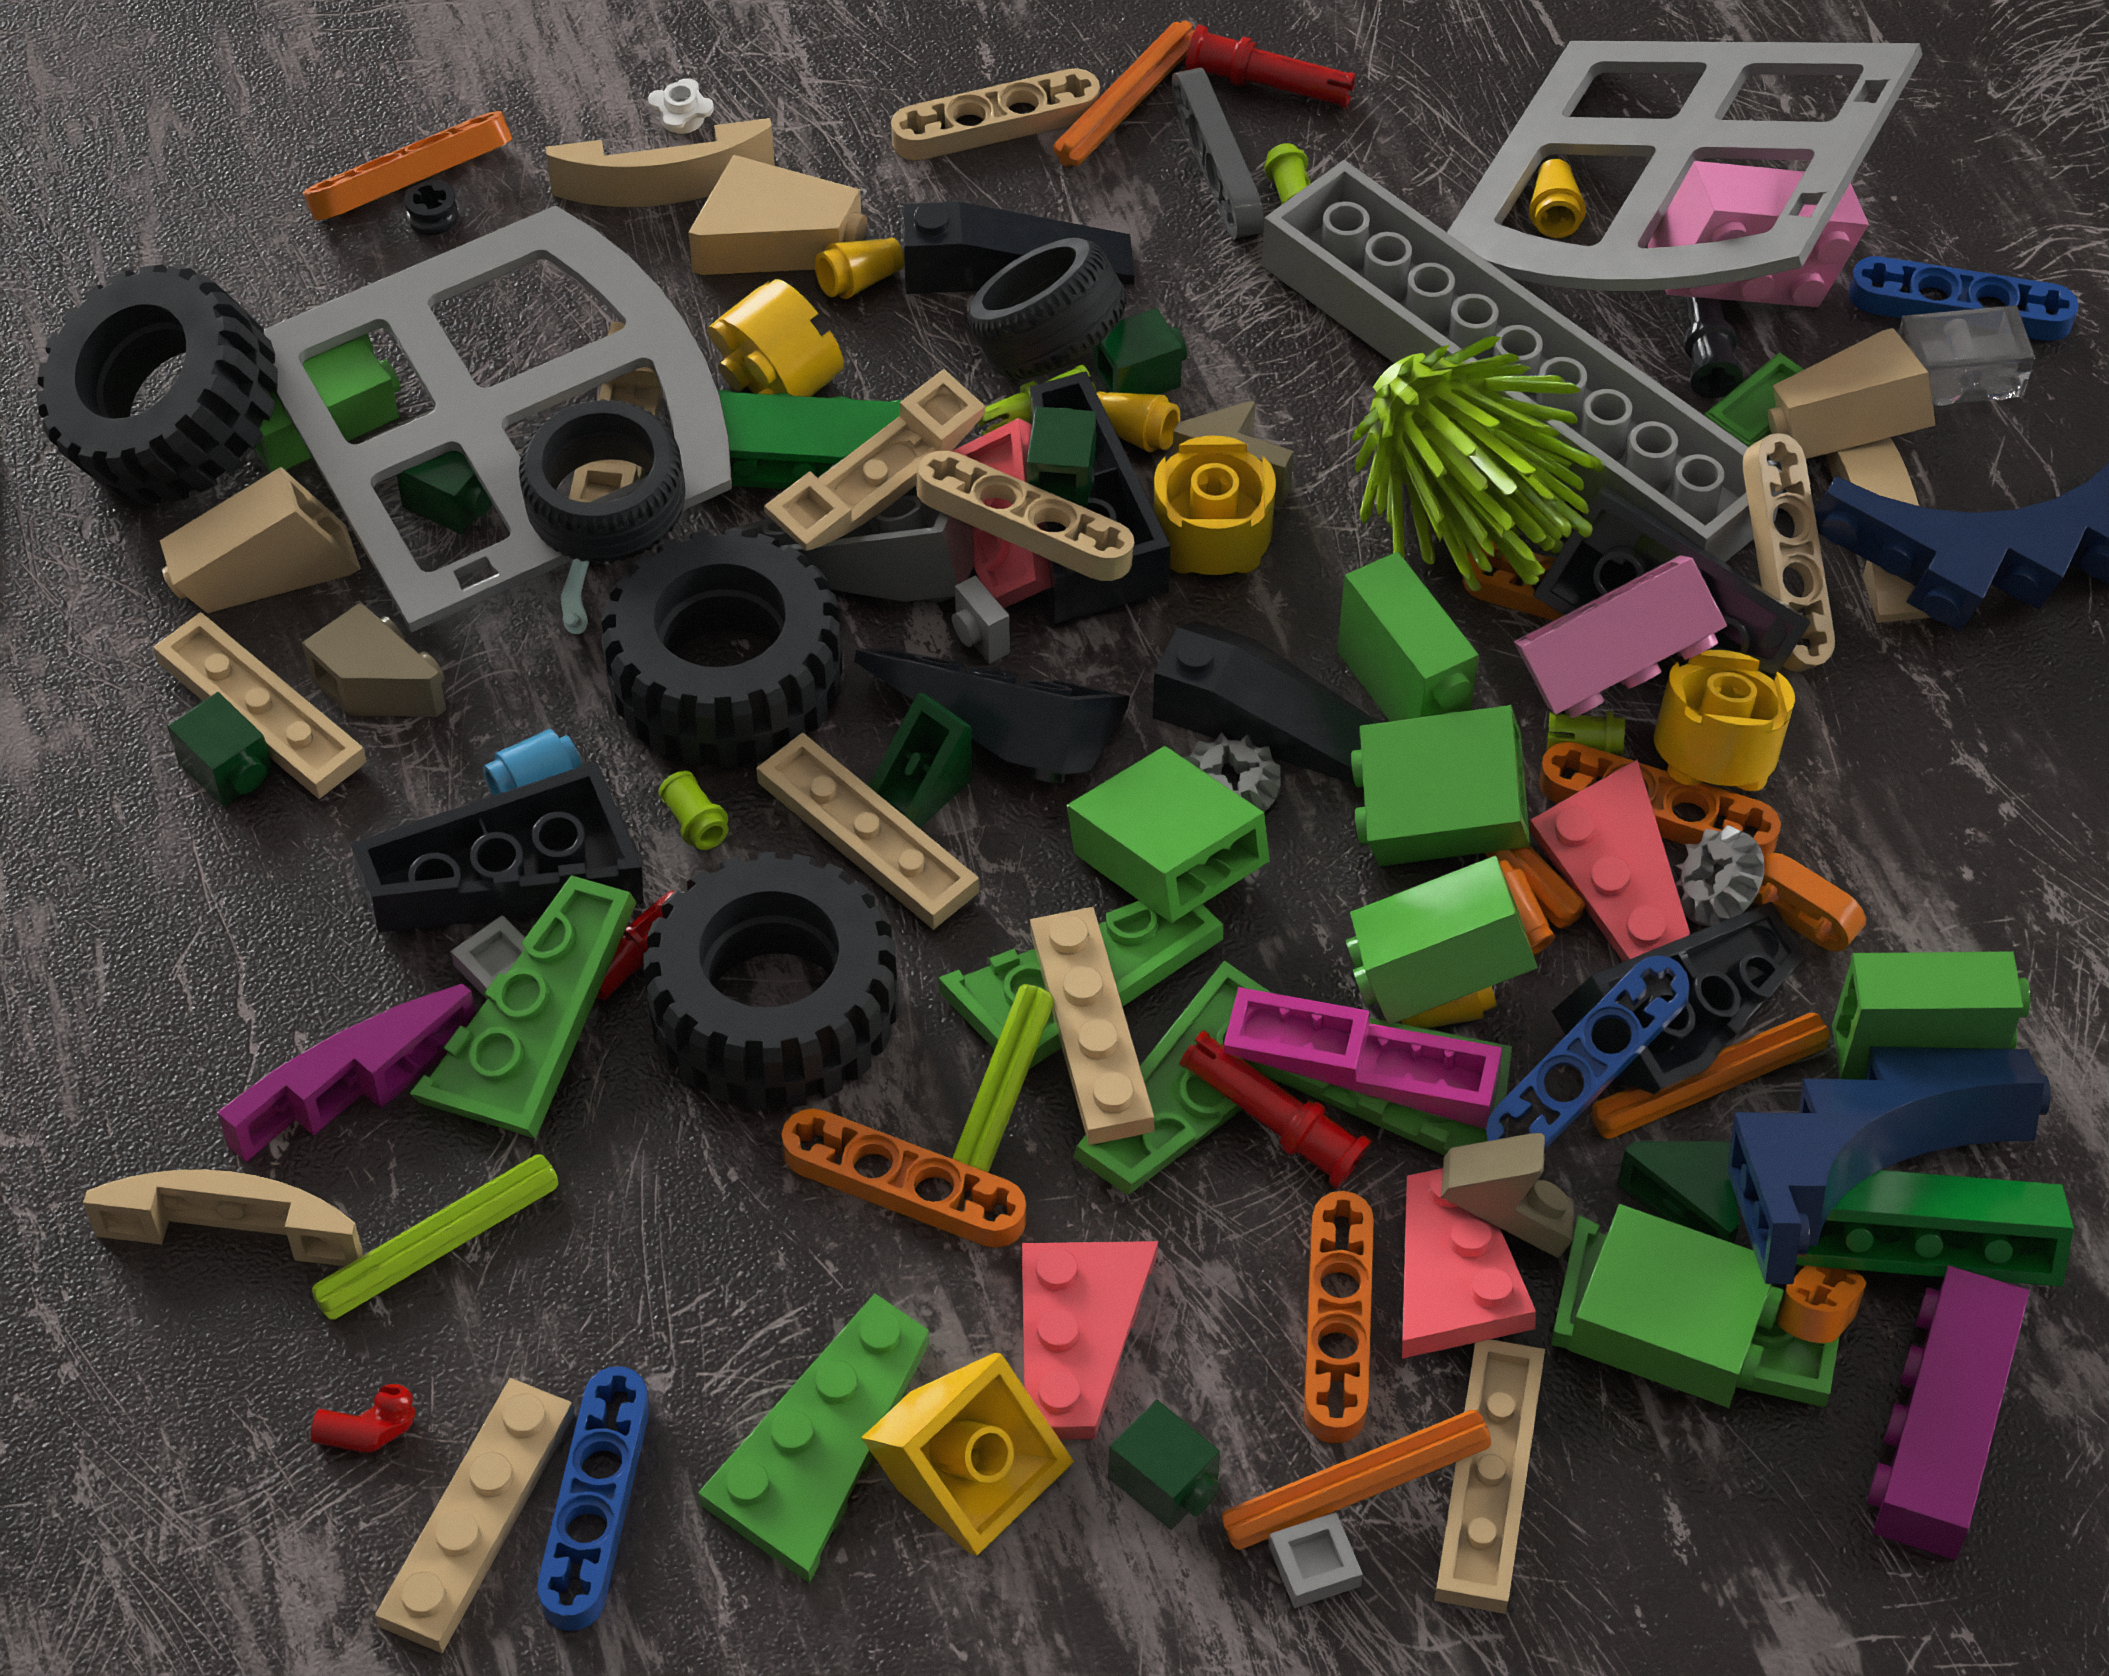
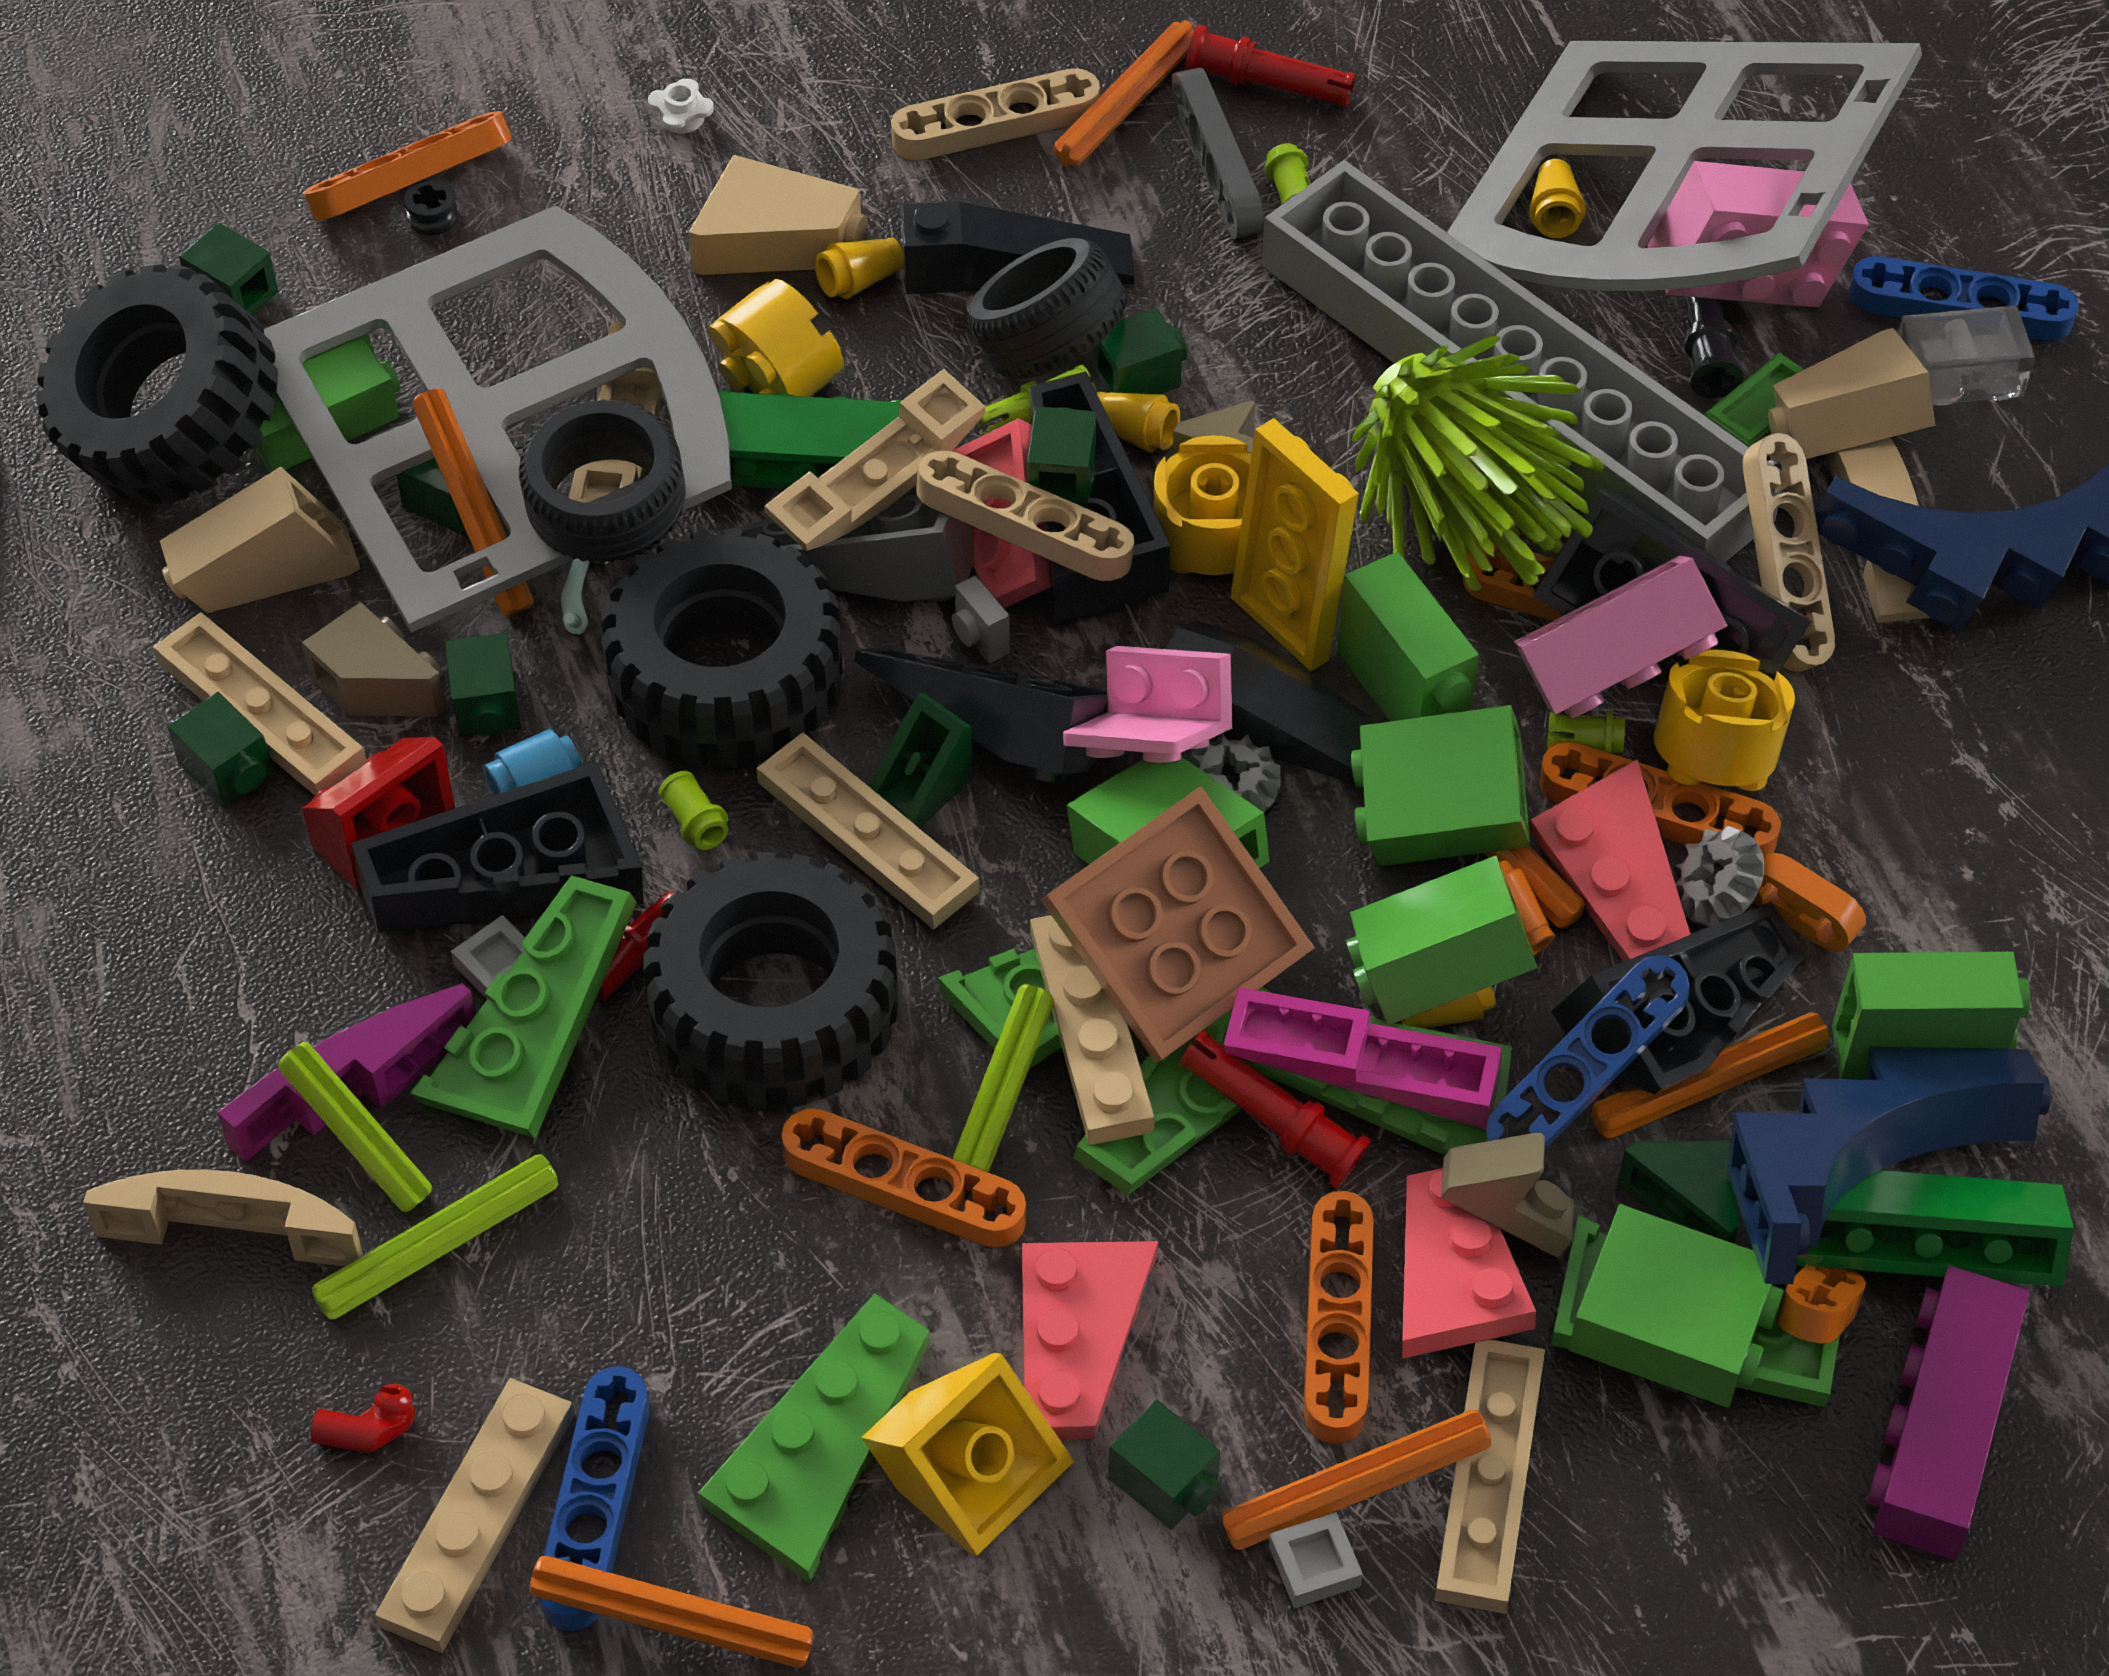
tan slope [545,118,775,207] -> none
none -> dark green brick [179,222,278,316]
none -> lime axle [278,1042,432,1212]
none -> red slope [302,737,456,891]
none -> orange axle [413,388,533,616]
none -> dark green brick [445,632,521,737]
none -> orange axle [530,1556,813,1668]
none -> nougat plate [1040,786,1315,1063]
none -> bright pink bracket [1063,646,1232,763]
none -> yellow plate [1230,418,1359,671]

